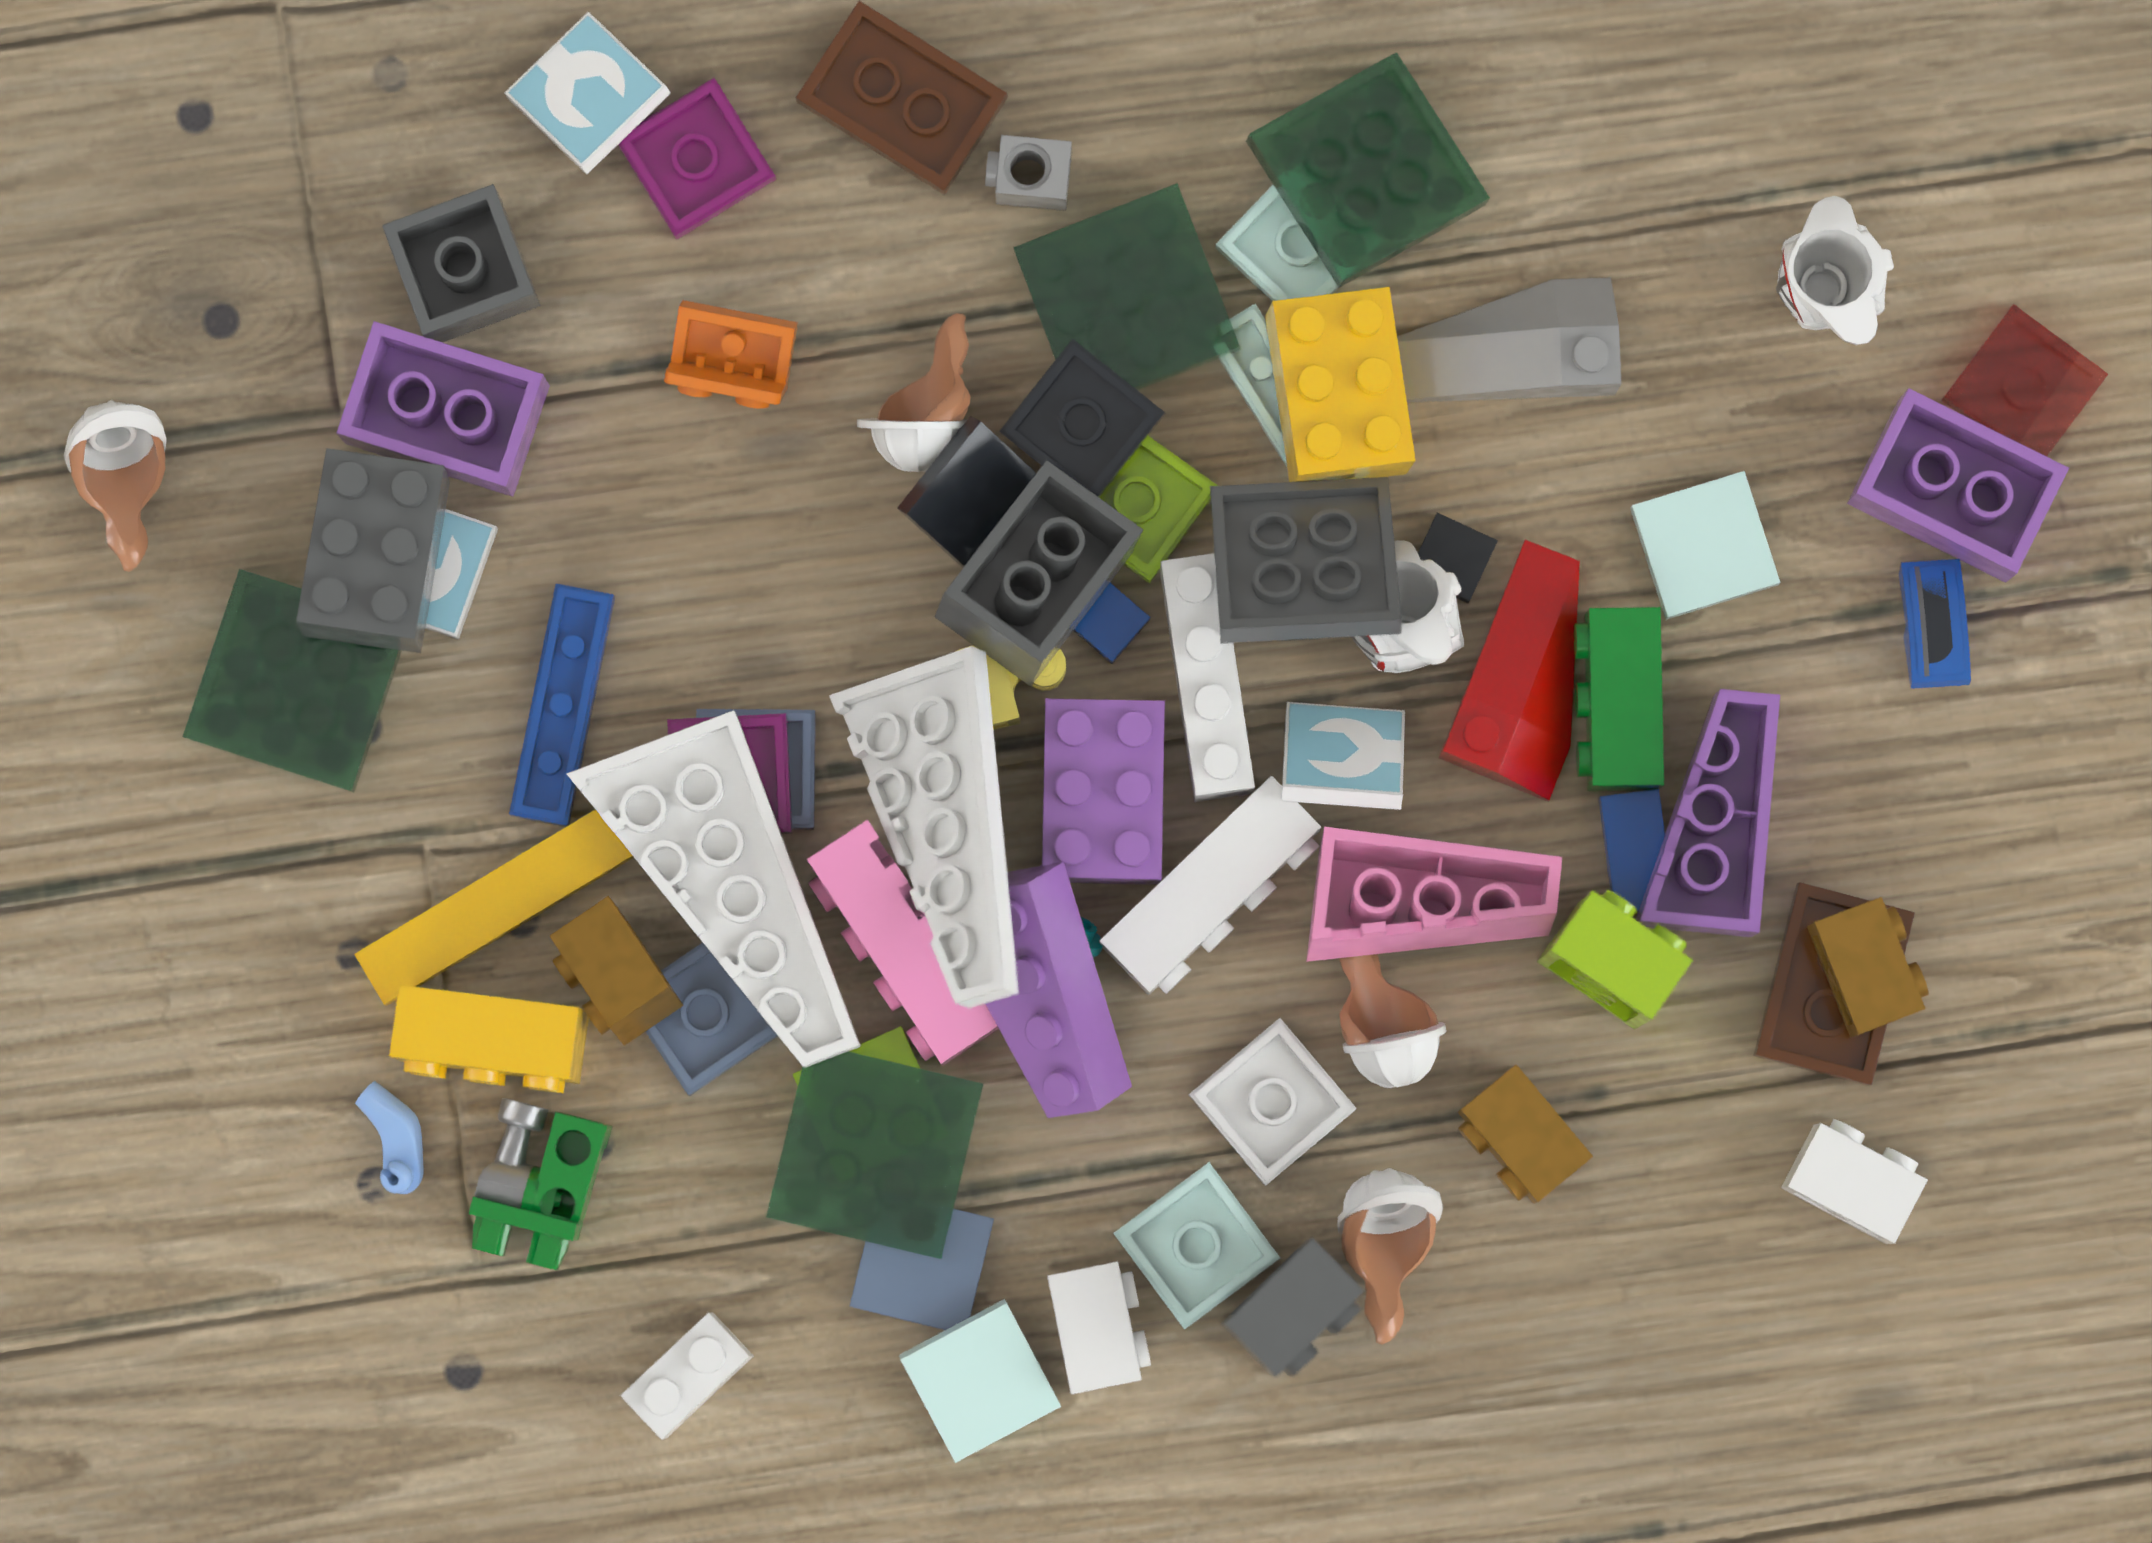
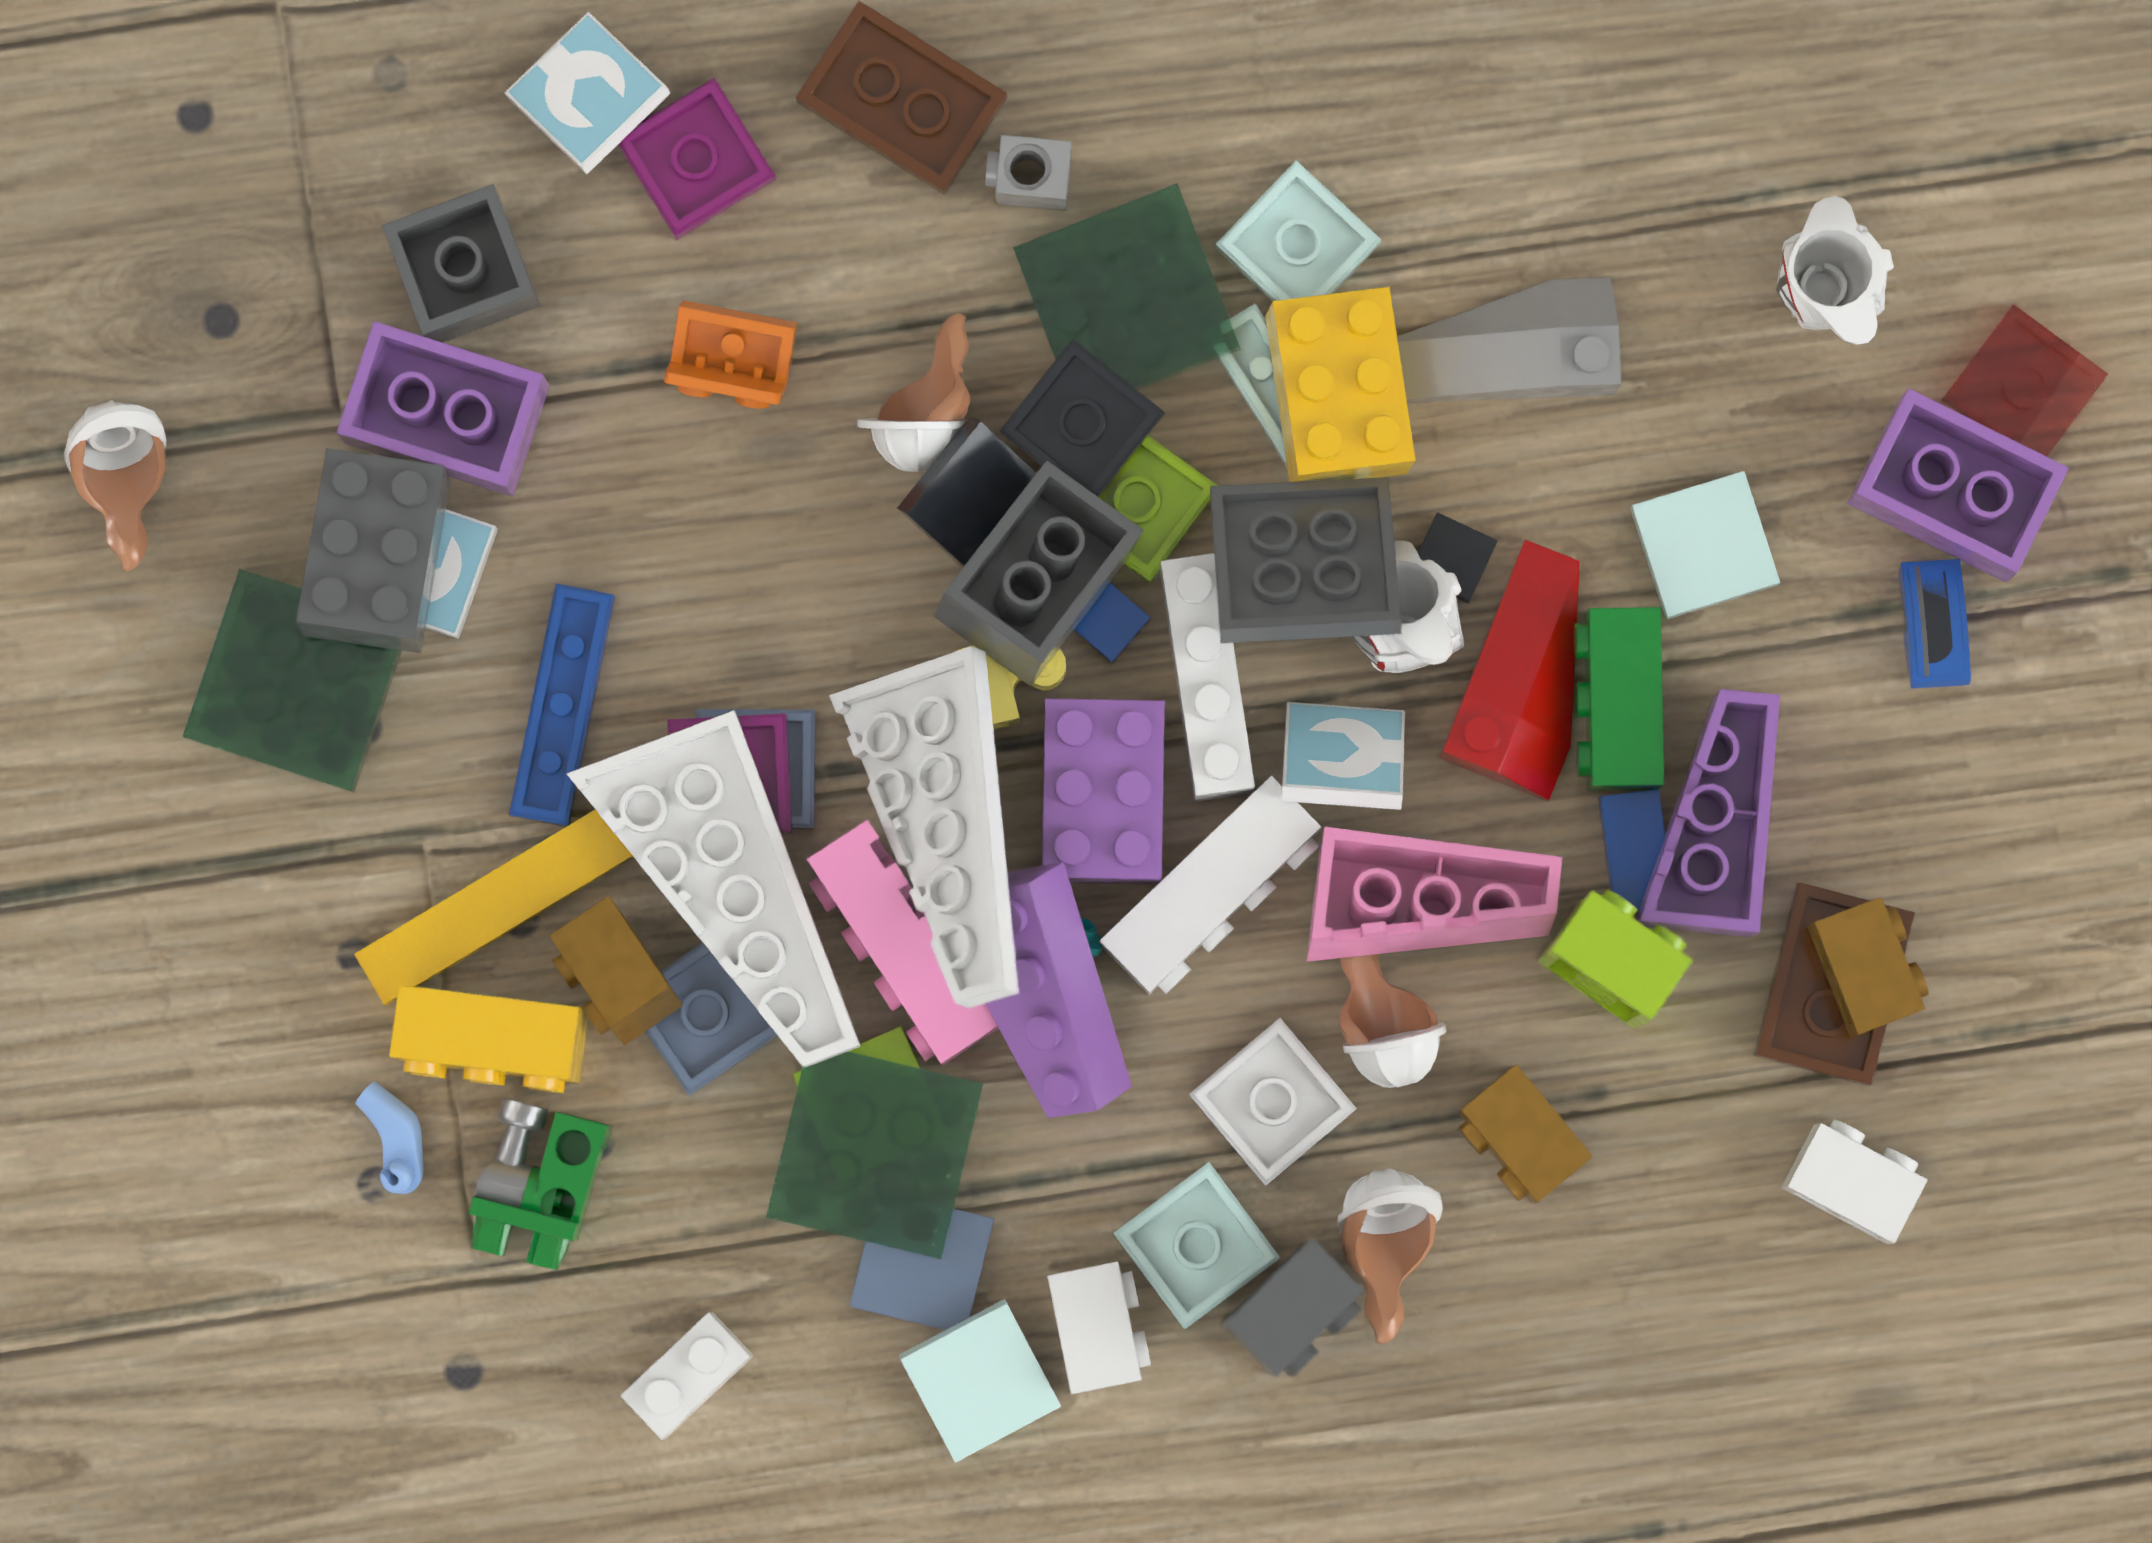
clear green plate [1246,52,1490,288] -> none

